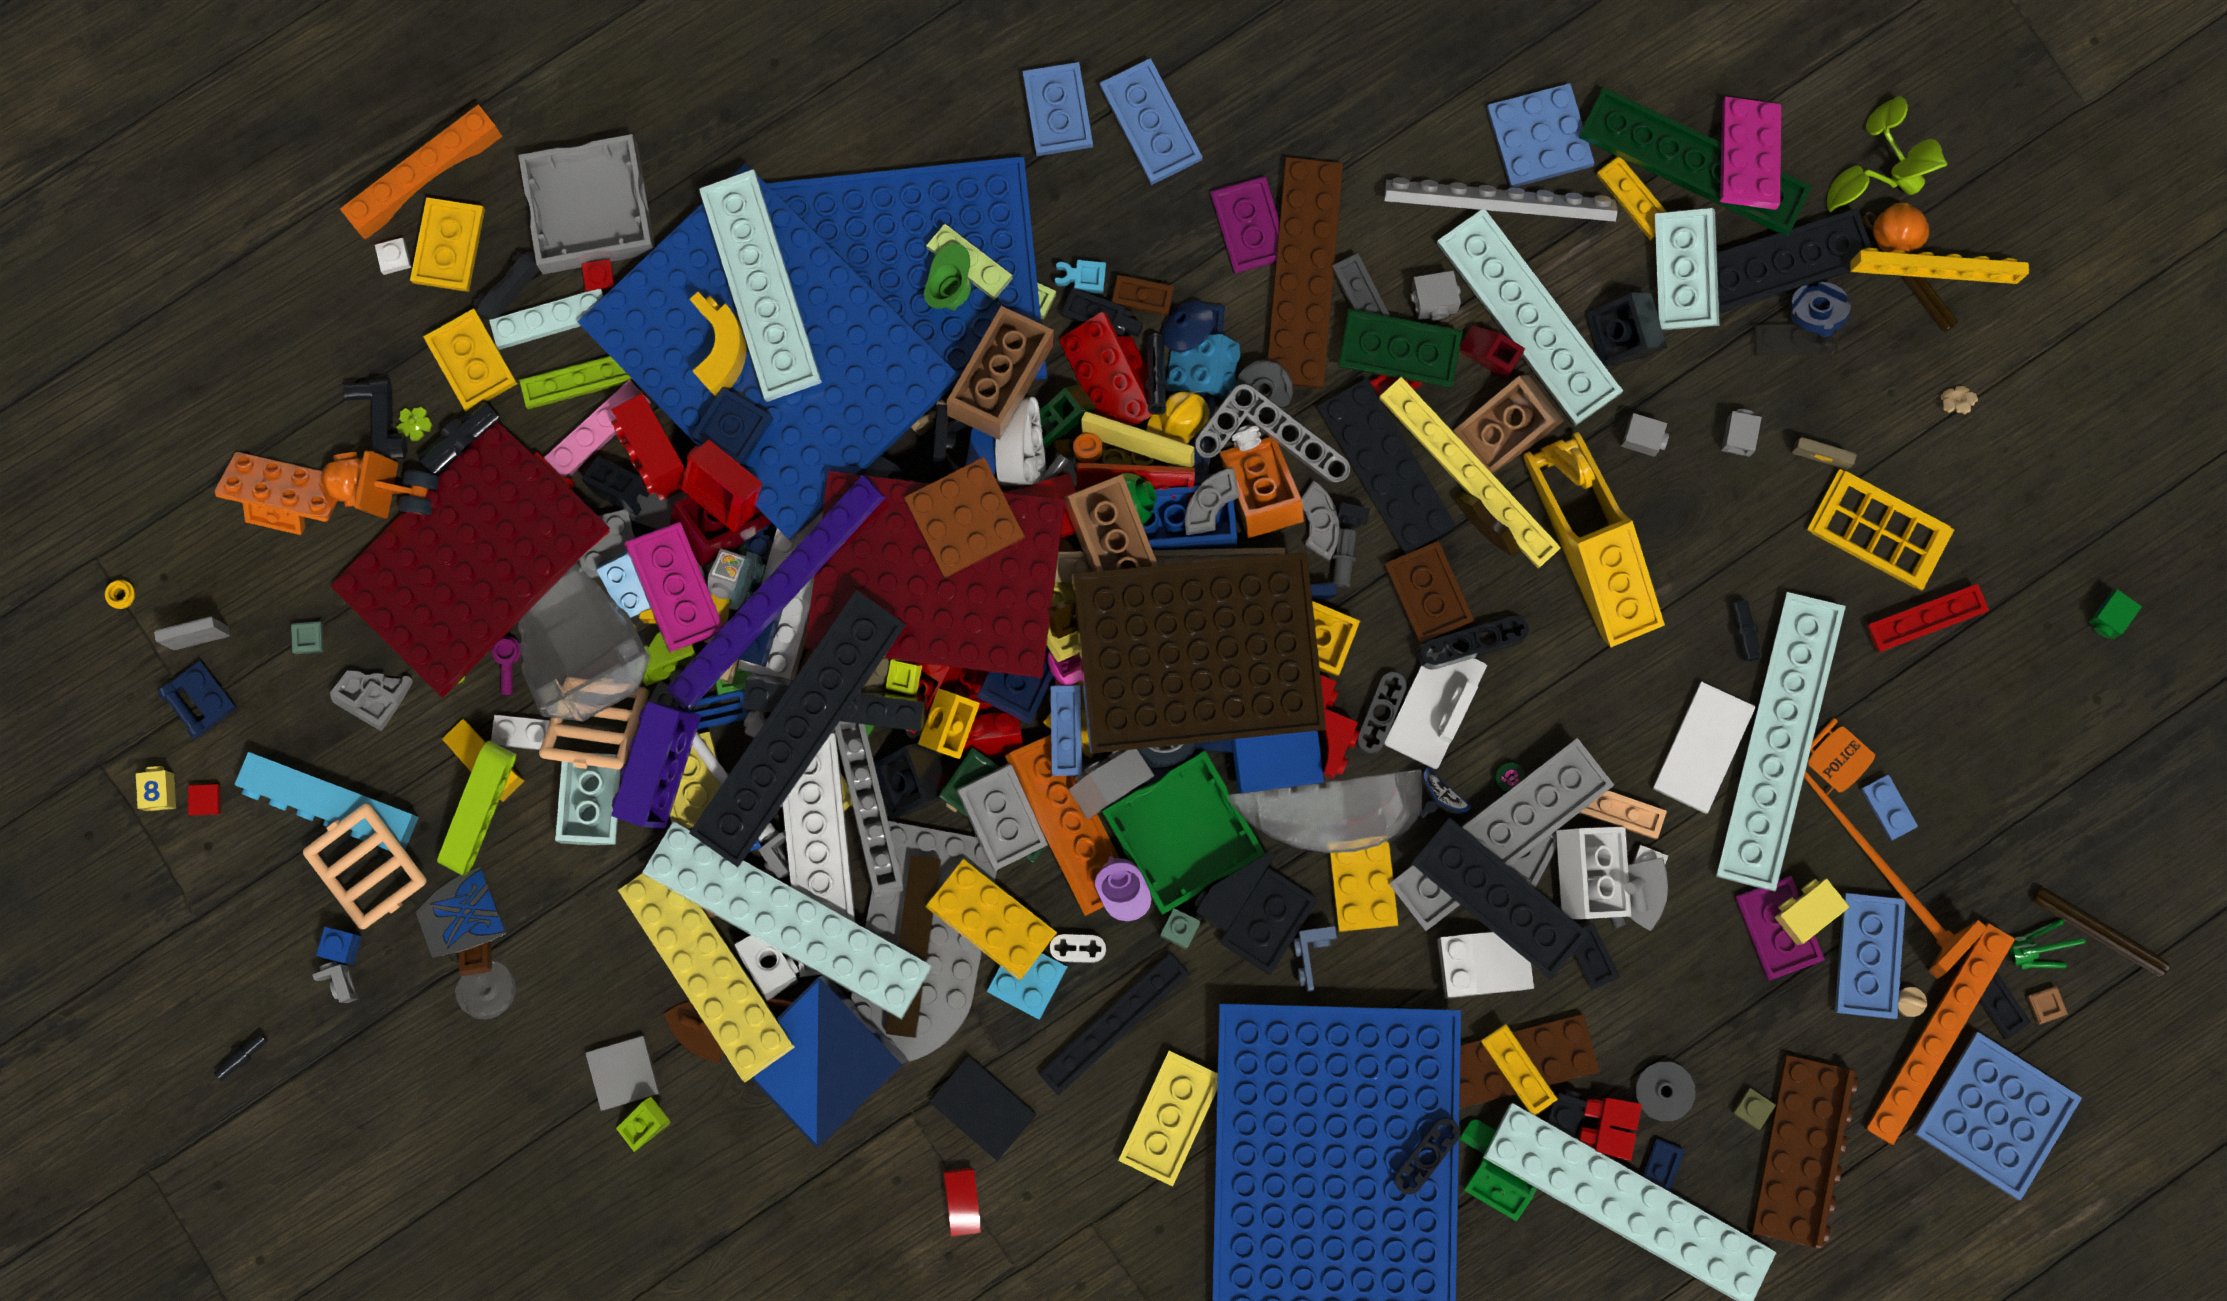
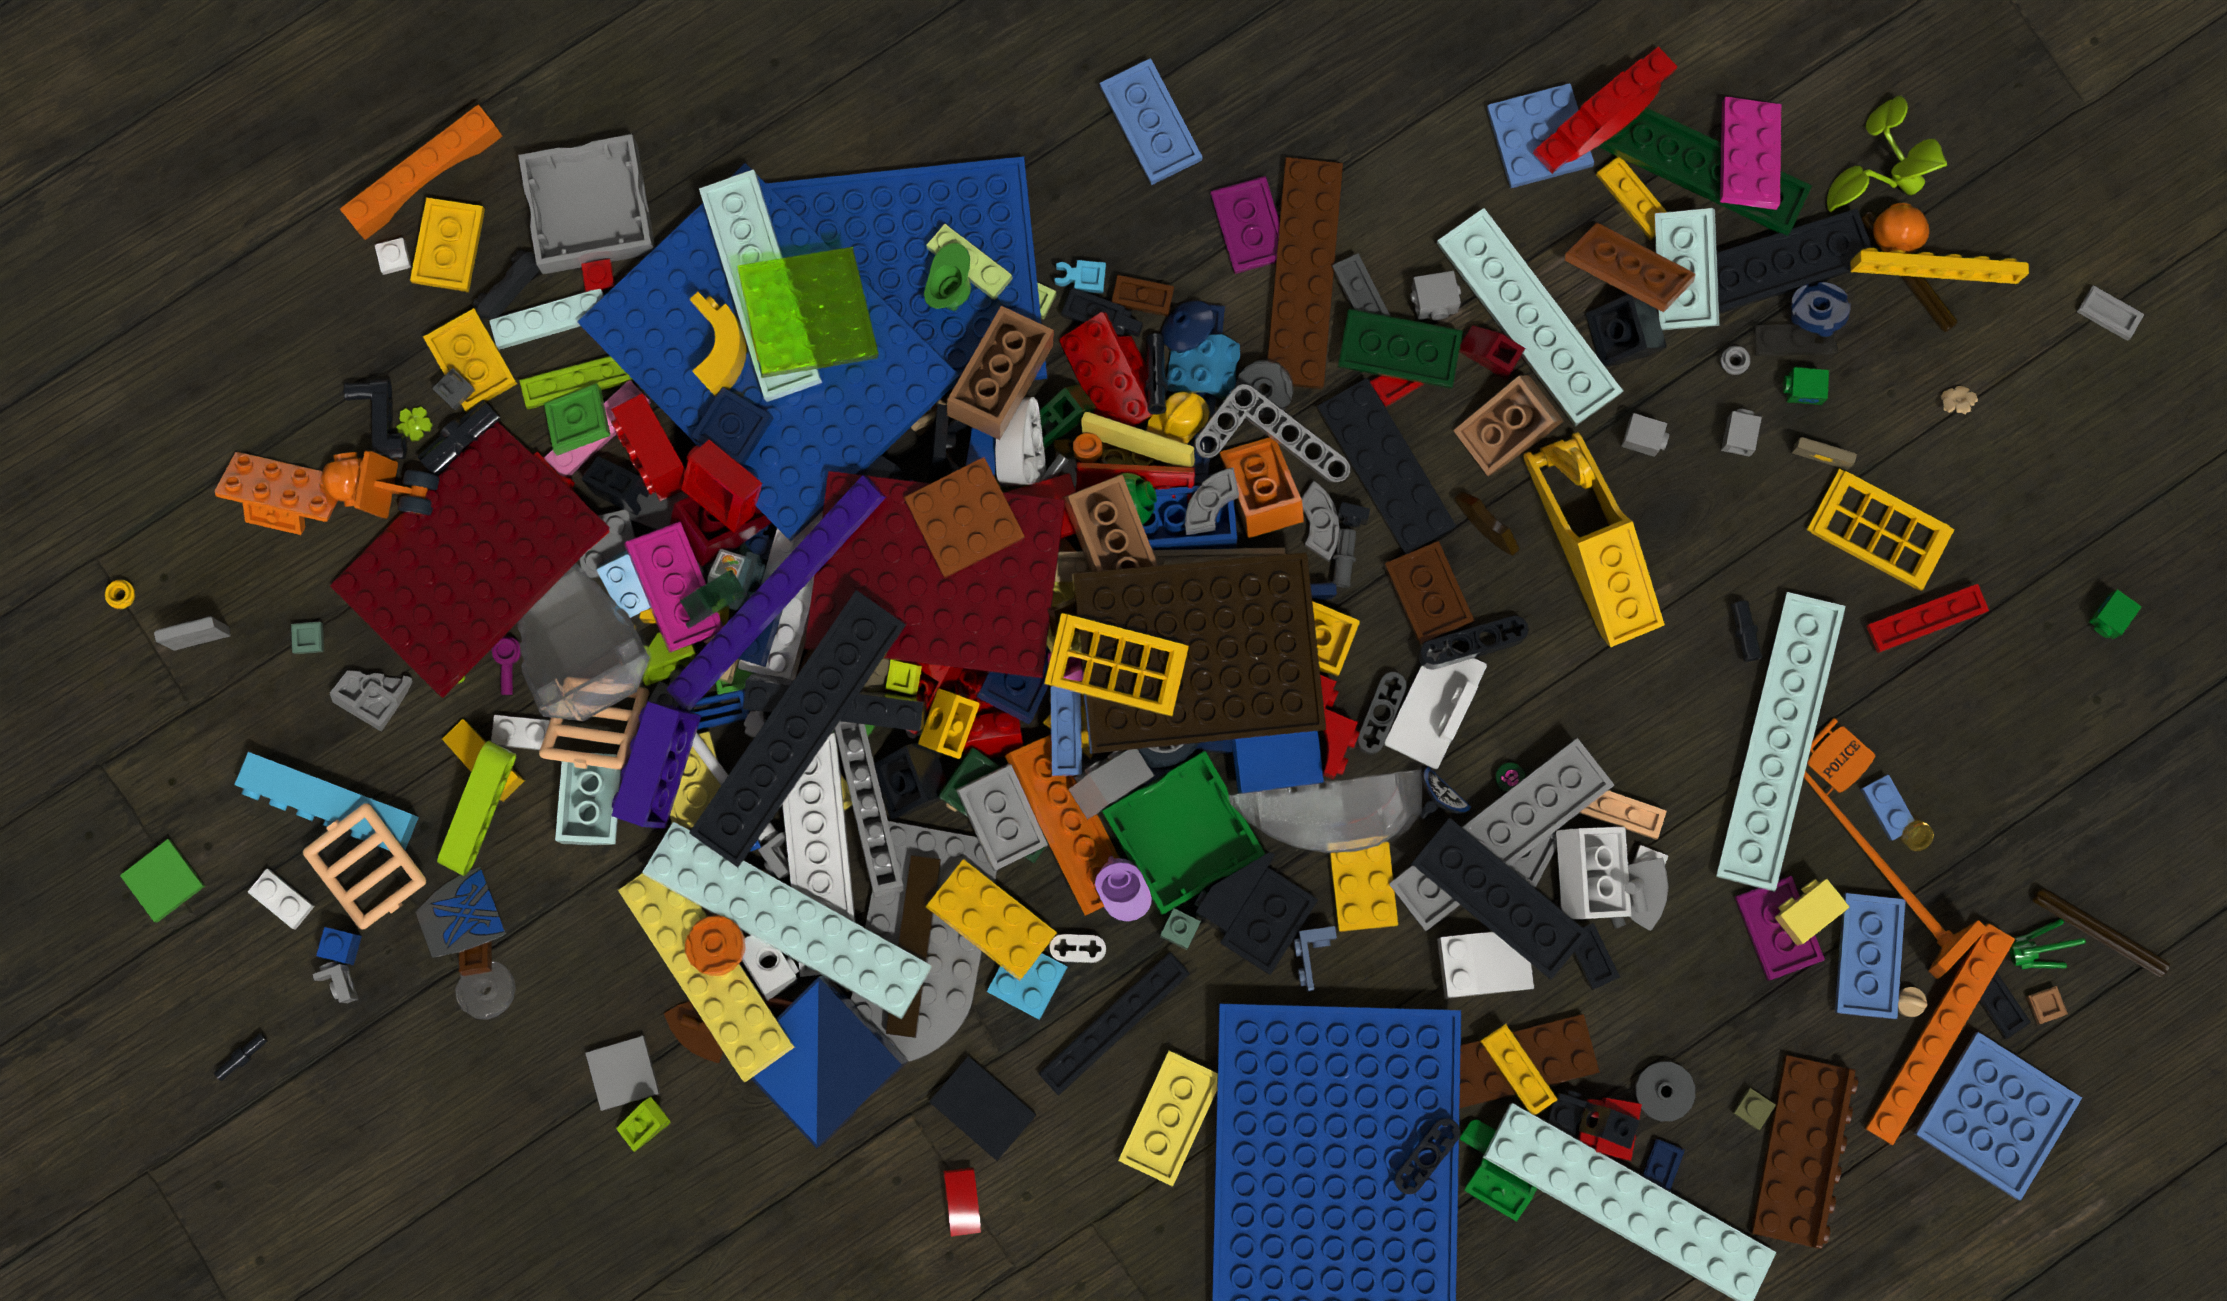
light yellow brick [136,766,176,811] -> none
dark blue plate [157,661,237,739] -> none
red tile [188,784,221,816] -> none
medium blue plate [1023,62,1093,156] -> none
white plate [1232,425,1261,451] -> none
light yellow plate [1379,377,1561,569] -> none
light grey plate [1385,177,1617,222] -> none
white tile [1652,682,1755,814] -> none
none -> bright green tile [120,839,205,923]
none -> white plate [248,869,315,930]
none -> dark grey tile [432,368,475,410]
none -> bright green tile [544,383,611,456]
none -> clear green panel [680,570,747,629]
none -> orange tile [685,915,746,976]
none -> clear neon green plate [736,247,879,378]
none -> yellow piece [1044,613,1189,716]
none -> red piece [1533,46,1678,174]
none -> dark orange tile [1565,223,1696,312]
none -> black bracket [1578,1102,1640,1149]
none -> light grey plate [1720,346,1750,375]
none -> green brick [1783,367,1829,405]
none -> clear yellow tile [1902,820,1934,851]
none -> light grey tile [2077,285,2144,341]

